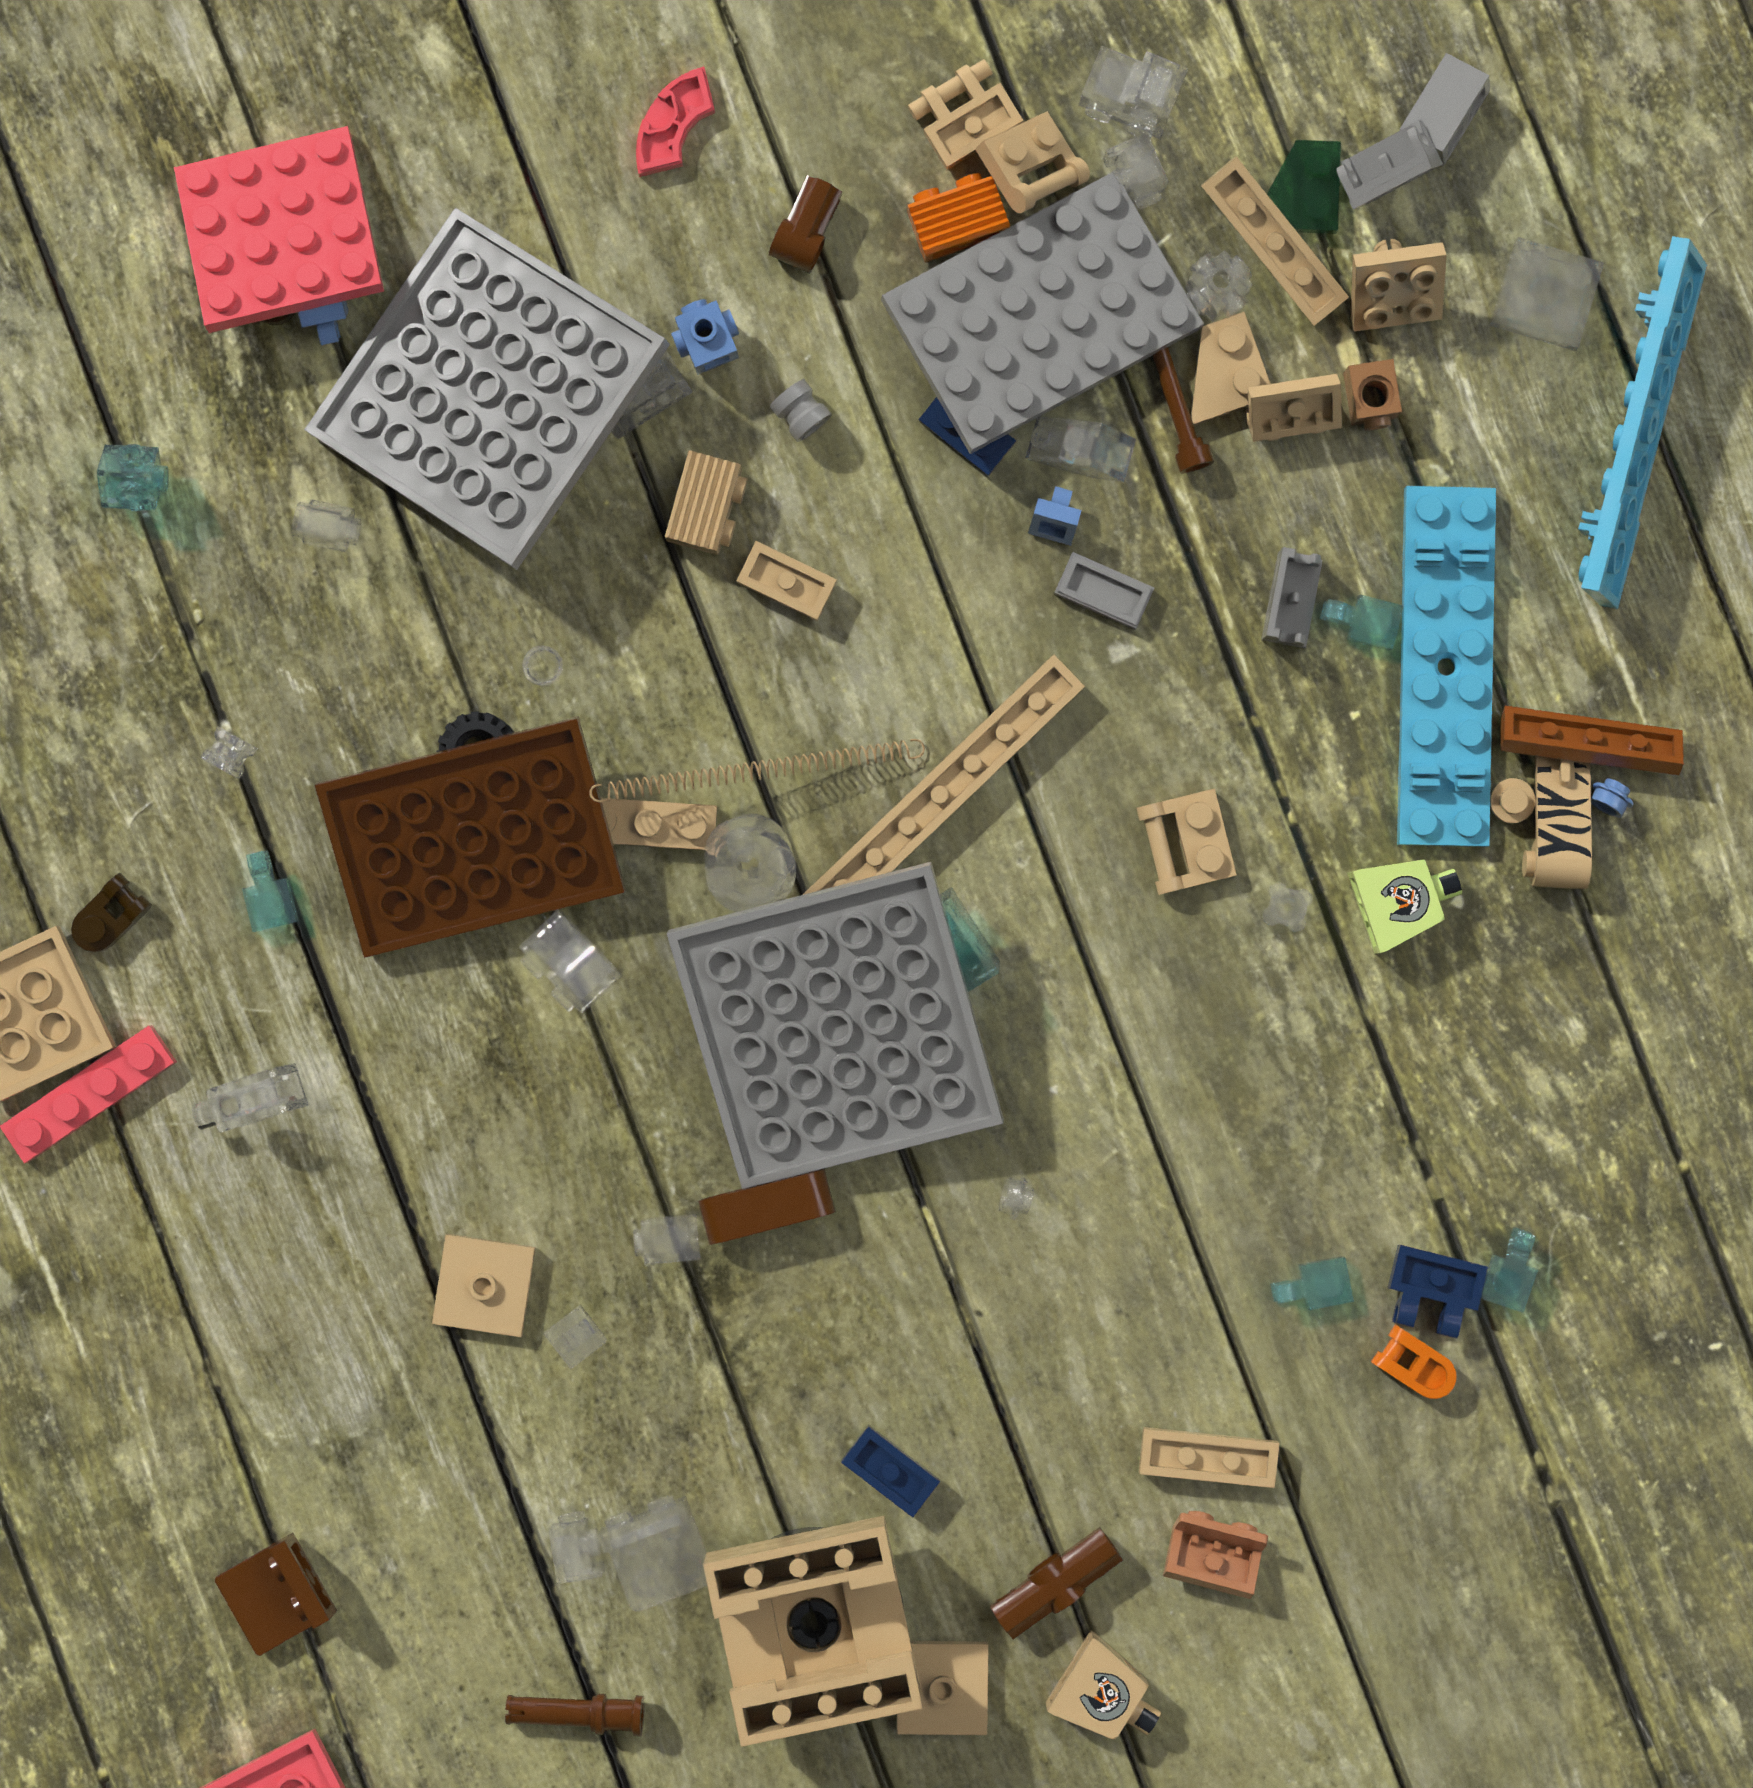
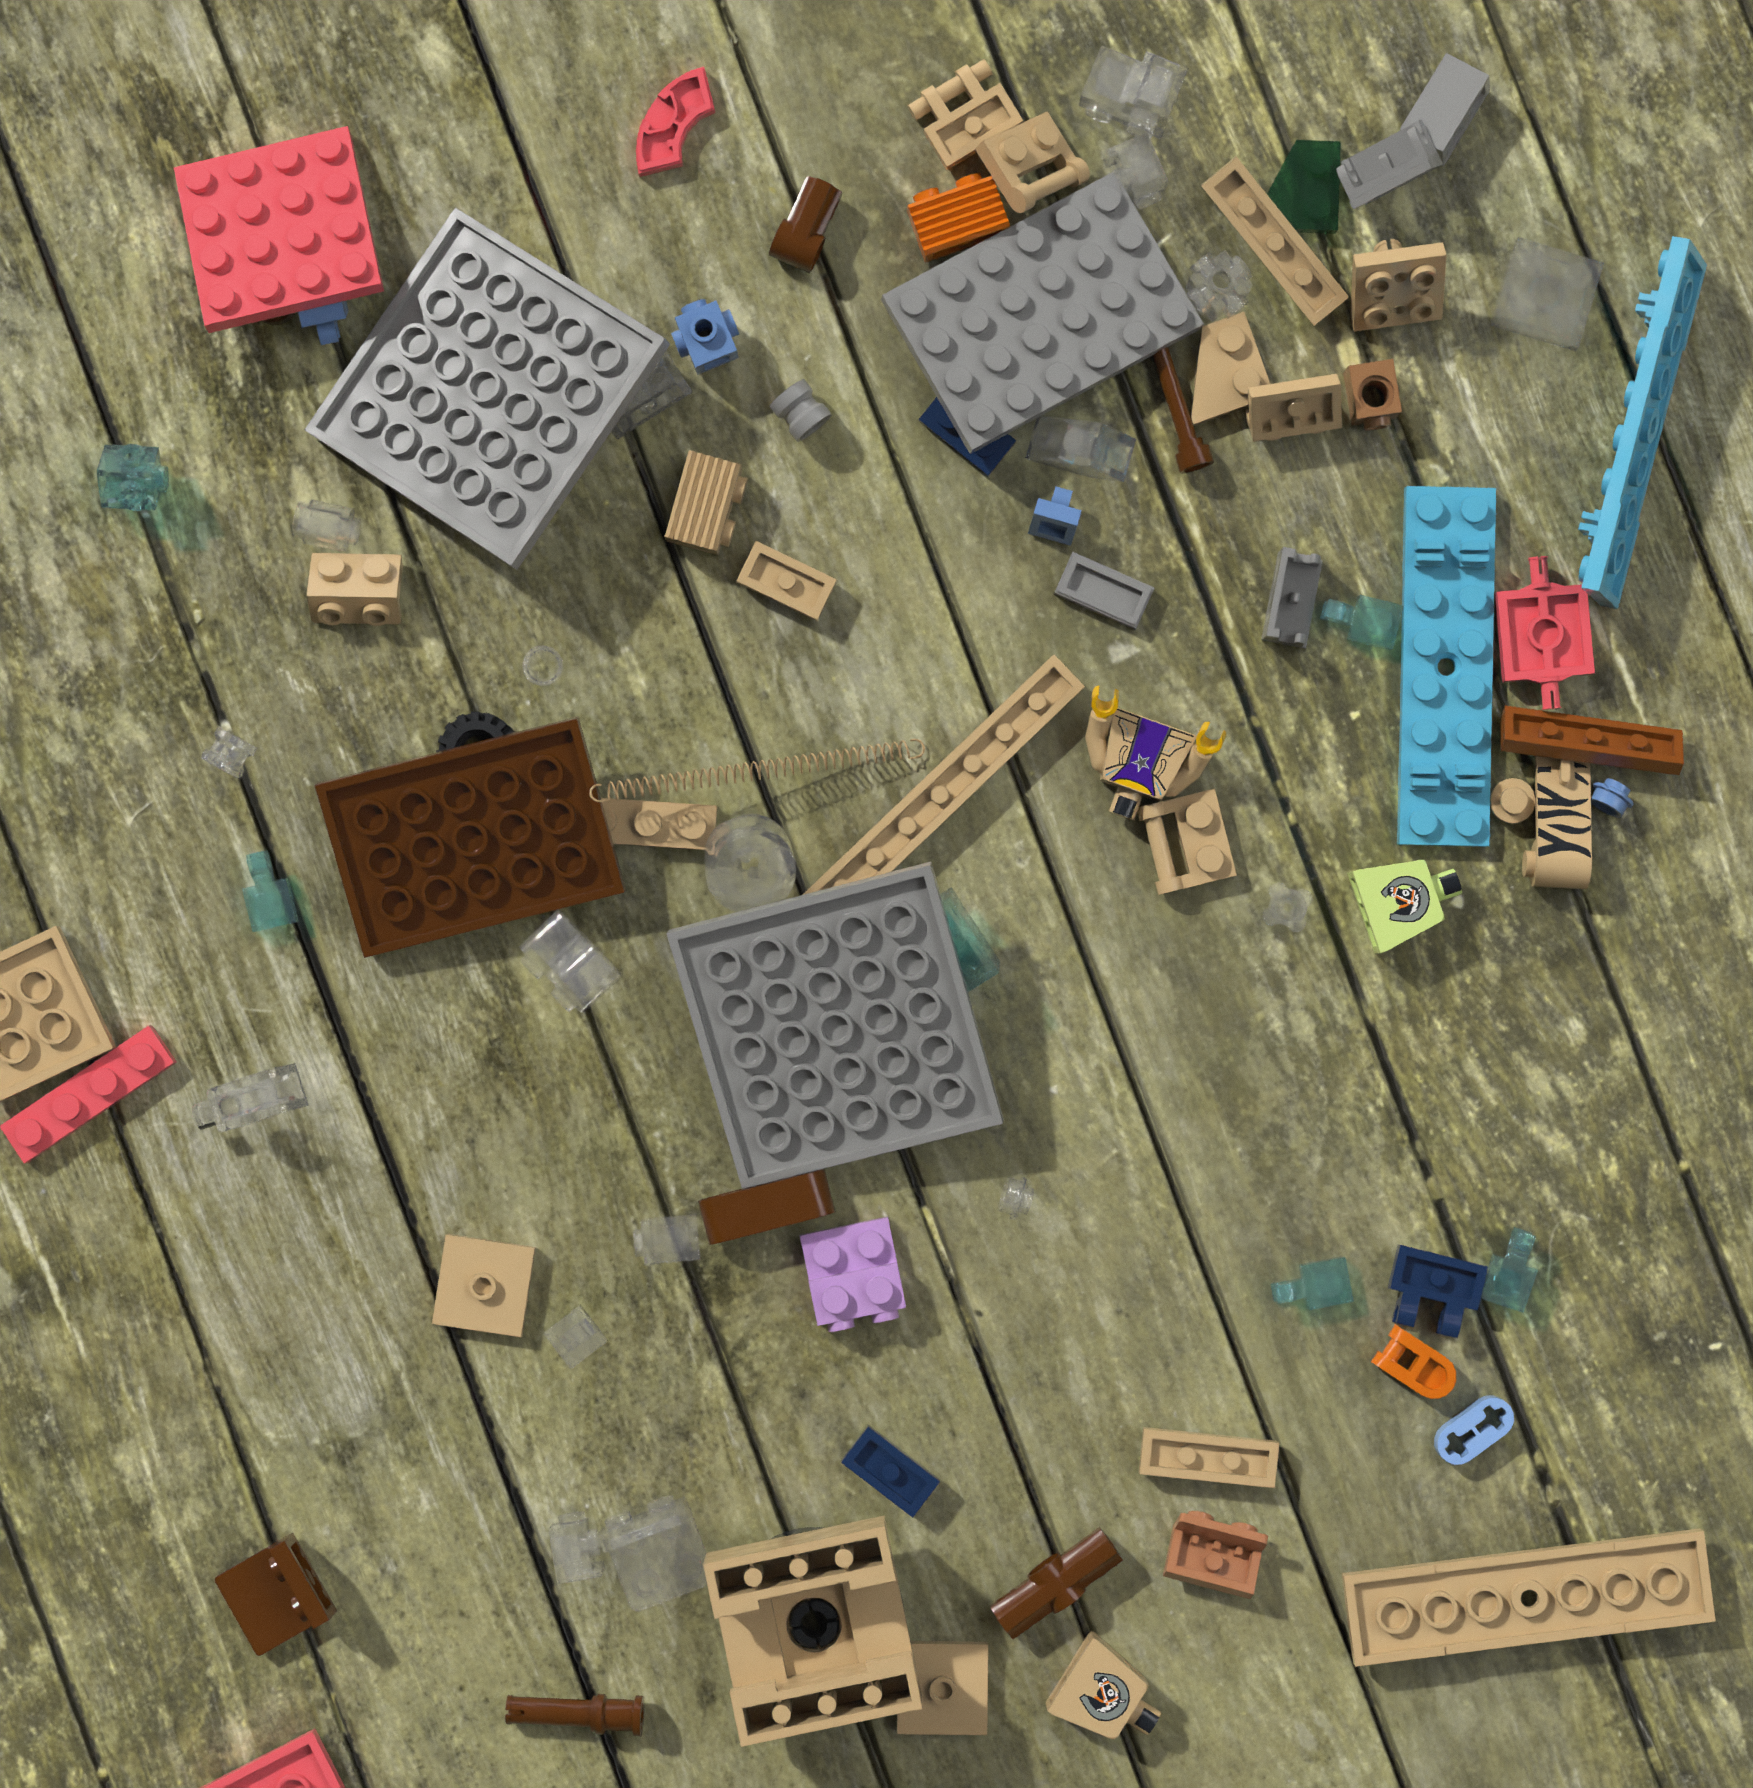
dark brown plate [71,873,152,952] -> none
none -> tan bracket [306,553,403,626]
none -> lavender plate [800,1217,906,1332]
none -> torso [1085,686,1227,820]
none -> tan piece [1342,1528,1716,1667]
none -> light blue beam [1434,1395,1514,1465]
none -> coral plate [1494,556,1595,710]

